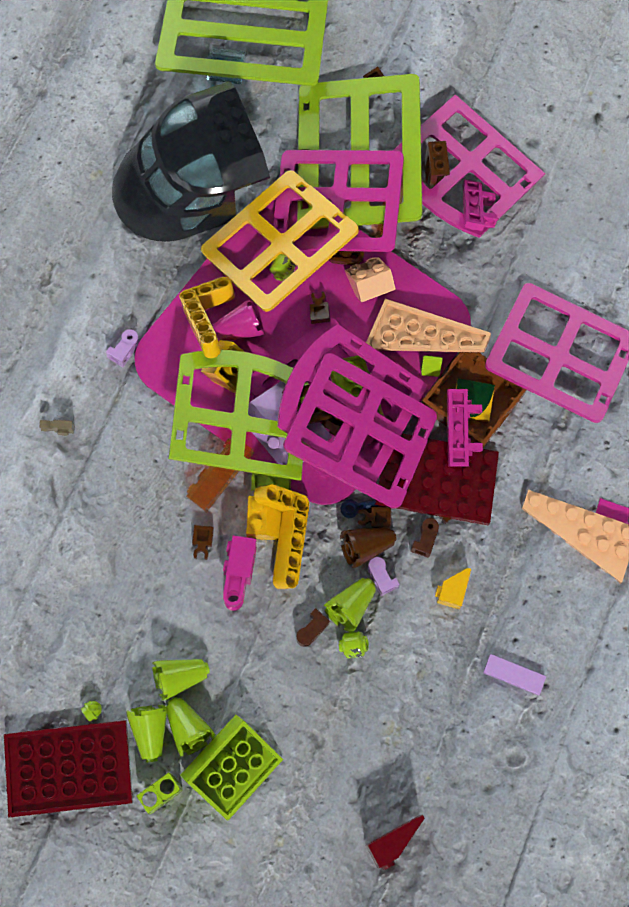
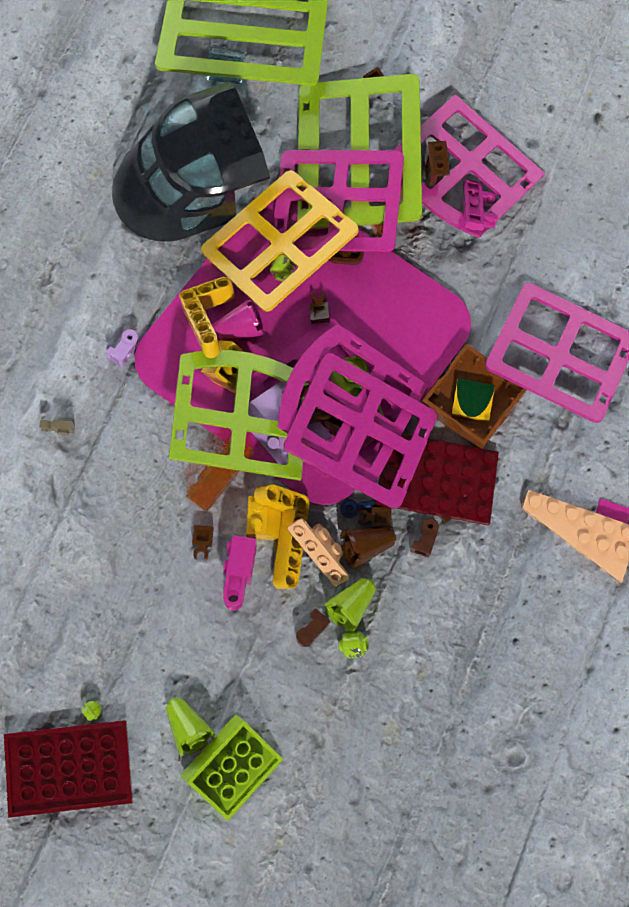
lime cone [126,705,167,763] -> none
lime piece [136,772,183,815] -> none
lime cone [152,659,210,701] -> none
lime plate [251,473,291,491] -> none
light nougat slope [345,257,396,302] -> none
dark red slope [365,815,425,870] -> none
light nougat wing [366,299,491,352] -> none
lavender leg [368,557,400,596] -> none
lime slope [421,356,442,377] -> none
yellow slope [435,568,471,609] -> none
dark pink hinge [447,389,483,467] -> none
lavender tile [483,654,546,696] -> none
none -> light nougat bracket [287,518,350,587]

